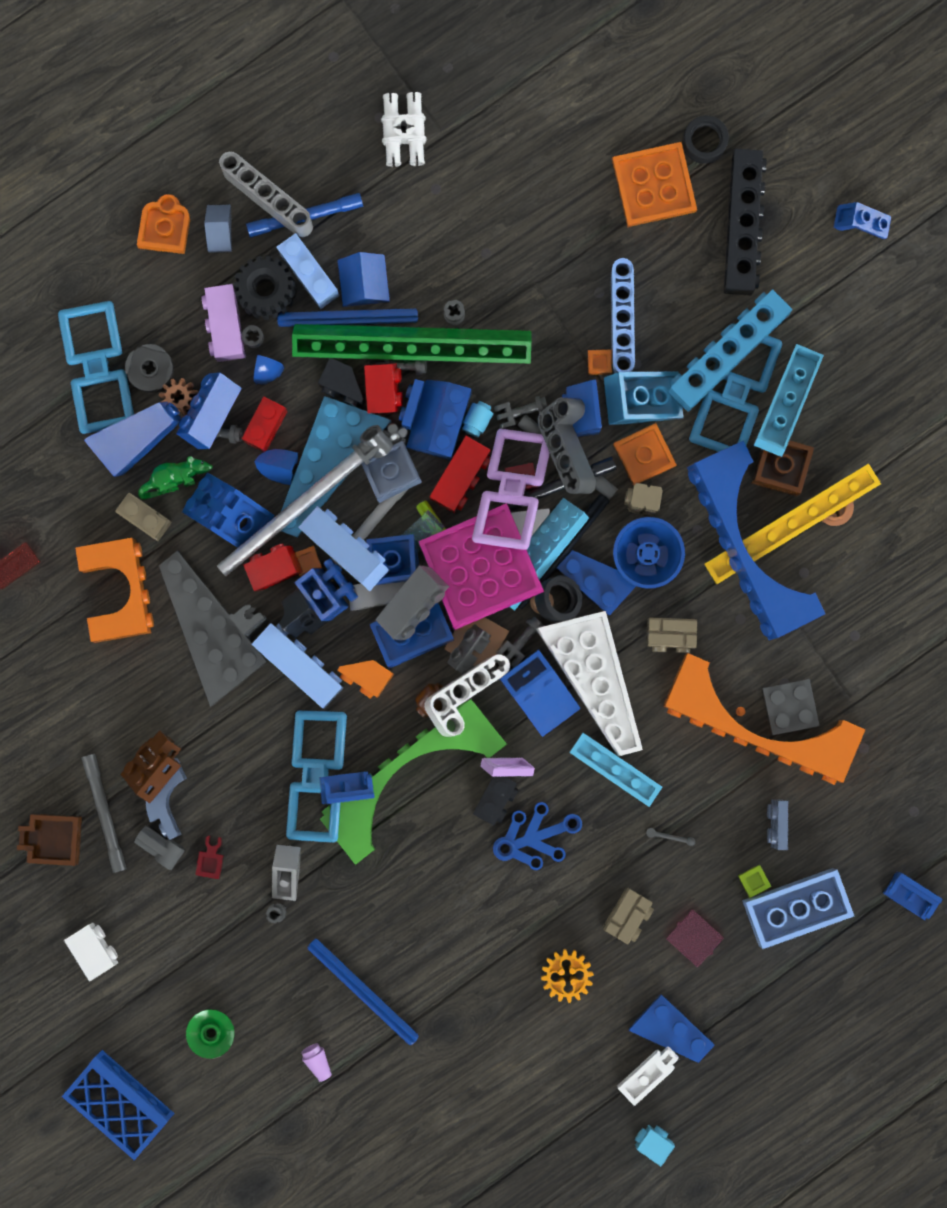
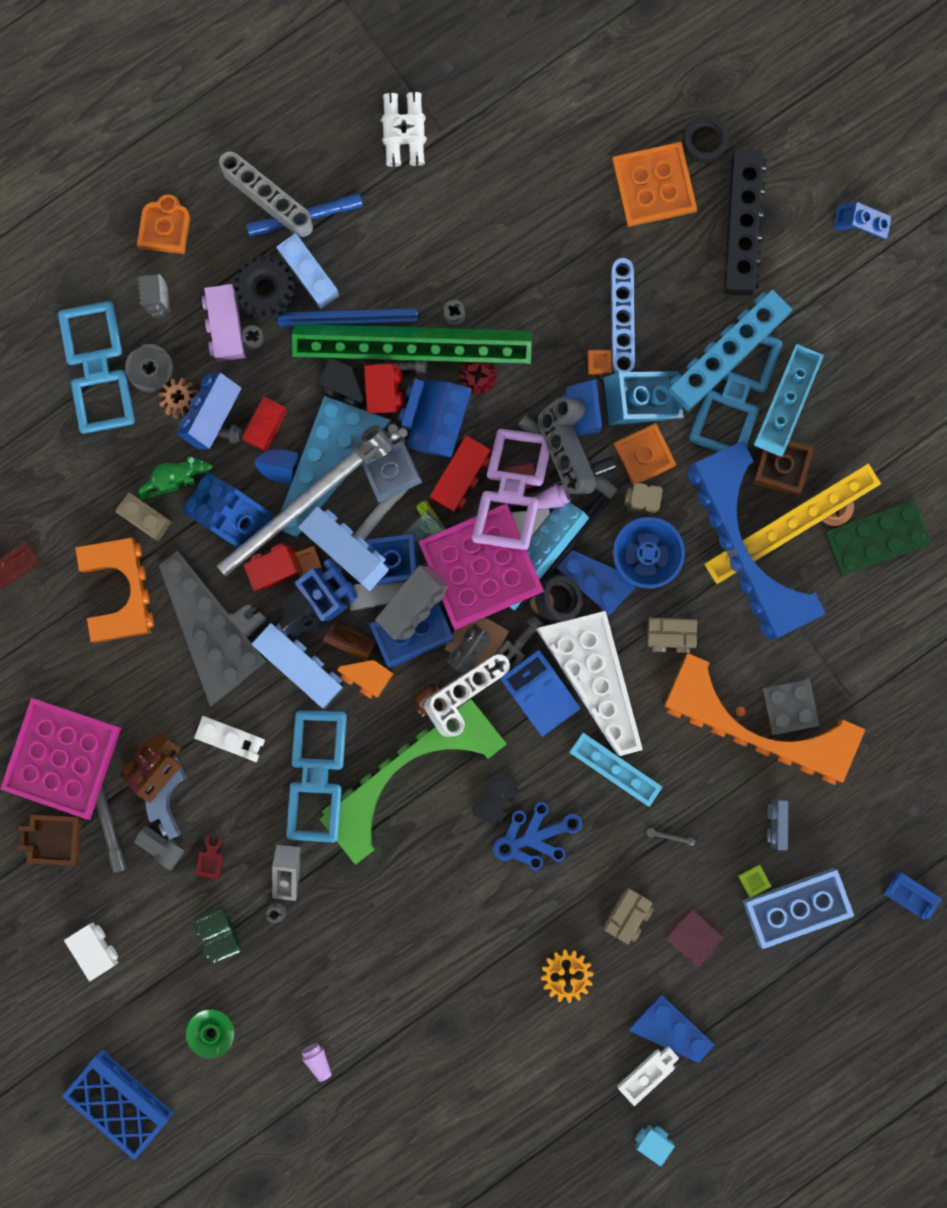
slope [84,402,182,477] -> none
sand blue slope [204,205,232,253] -> none
blue brick [254,355,285,385] -> none
blue axle [307,939,419,1045] -> none
blue hinge [319,772,375,804] -> none
blue slope [338,252,390,307] -> none
medium azure brick [462,401,493,438] -> none
lavender tile [481,758,535,776] -> none
dark grey hinge [494,396,548,429] -> none
none -> dark pink plate [0,698,121,820]
none -> dark grey brick [137,274,171,318]
none -> clear green brick [193,906,242,963]
none -> white plate [194,716,265,762]
none -> reddish brown plate [323,621,377,661]
none -> dark red gear [459,362,497,394]
none -> lavender cone [534,484,571,510]
none -> dark green plate [824,500,932,577]

